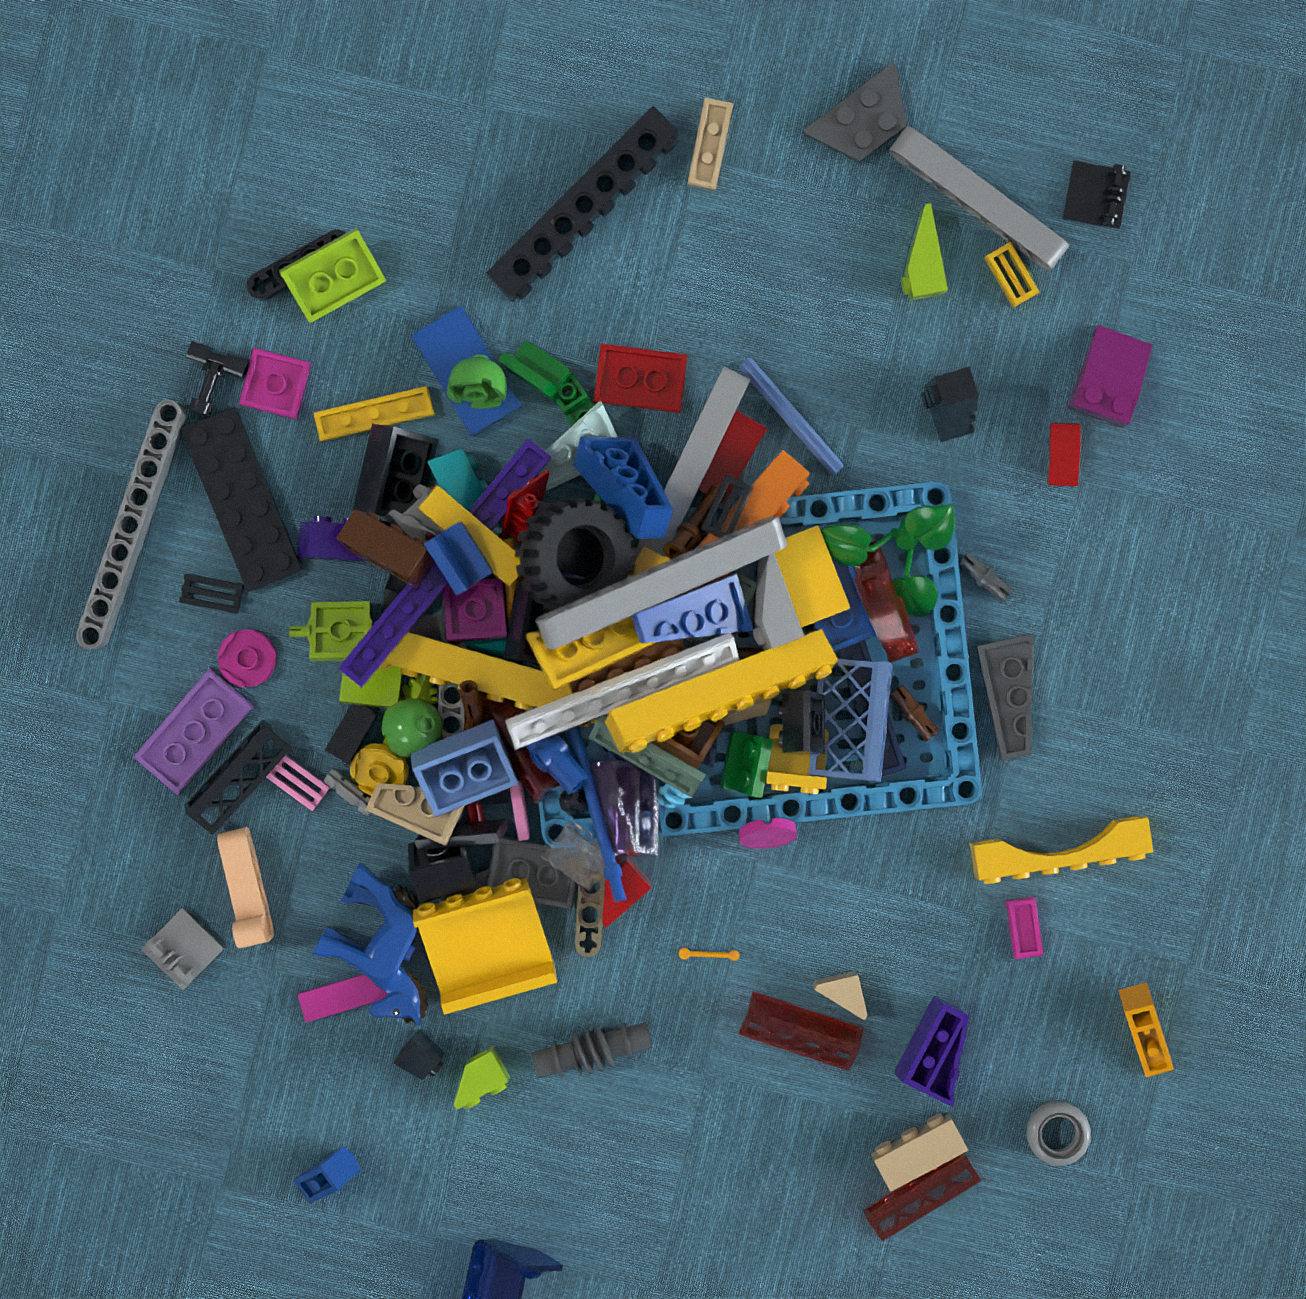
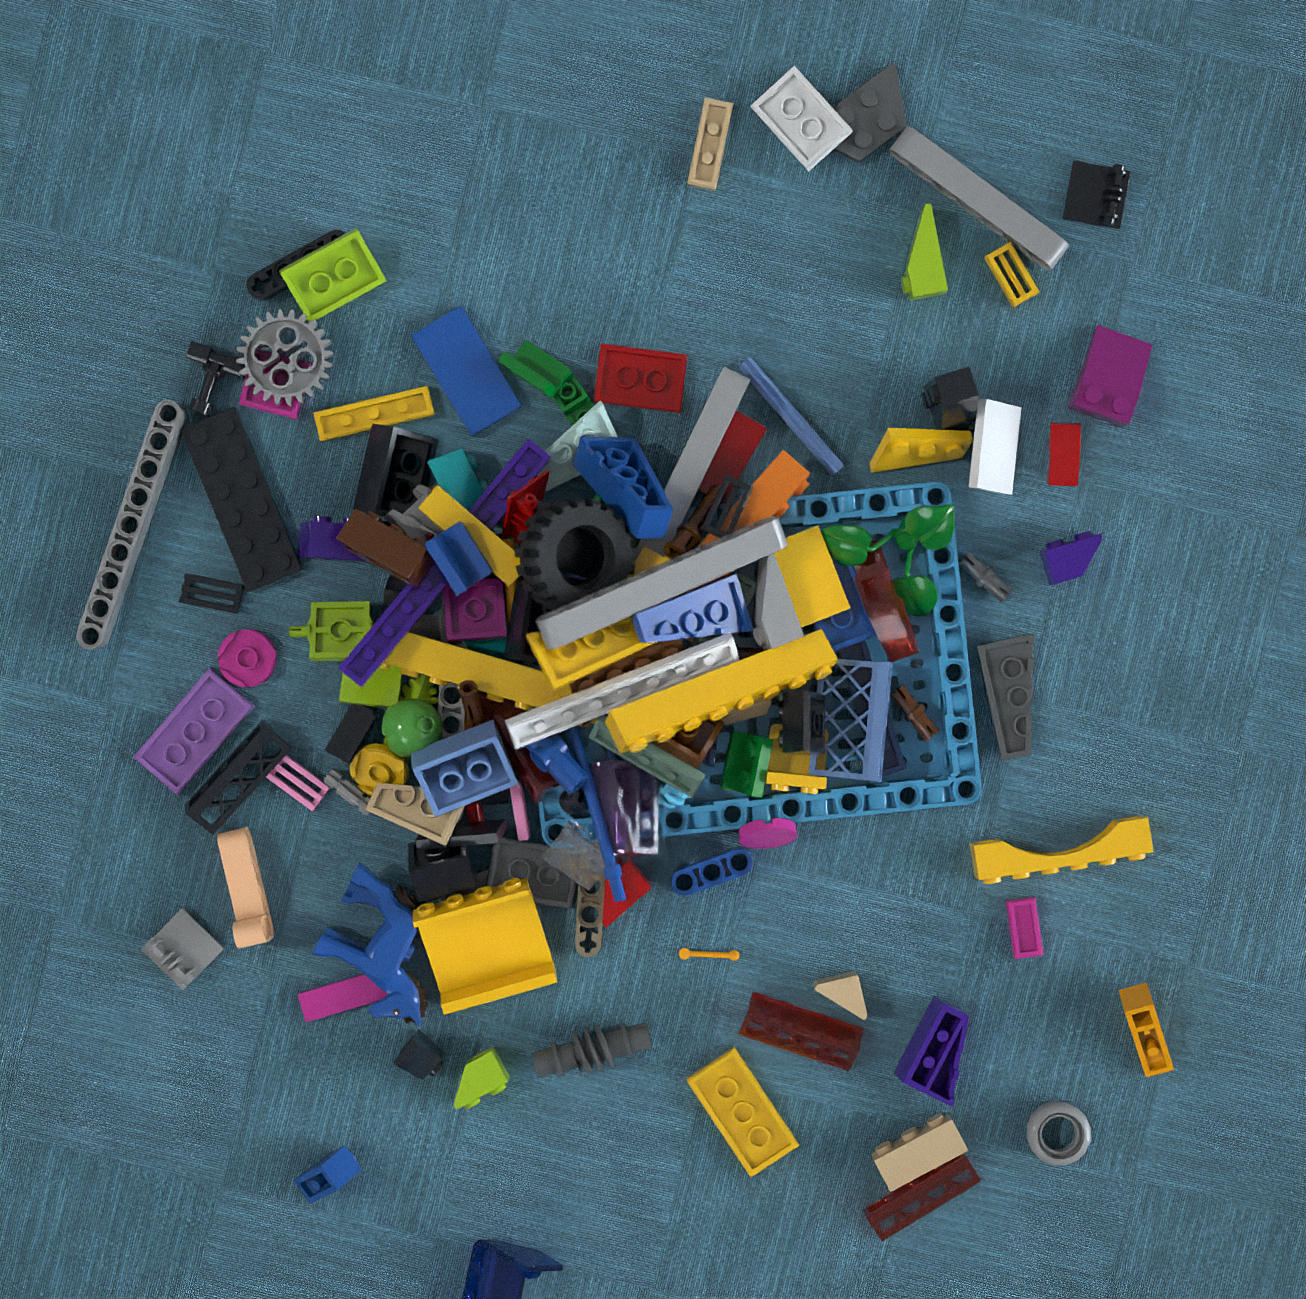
bright green cylinder [447,354,507,409] -> none
black brick [486,106,678,302] -> none
none -> light grey gear [236,309,334,406]
none -> blue beam [671,846,753,896]
none -> yellow tile [686,1046,799,1177]
none -> white tile [750,66,853,172]
none -> yellow wing [869,428,973,473]
none -> white tile [969,399,1021,495]
none -> dark purple slope [1039,530,1103,585]

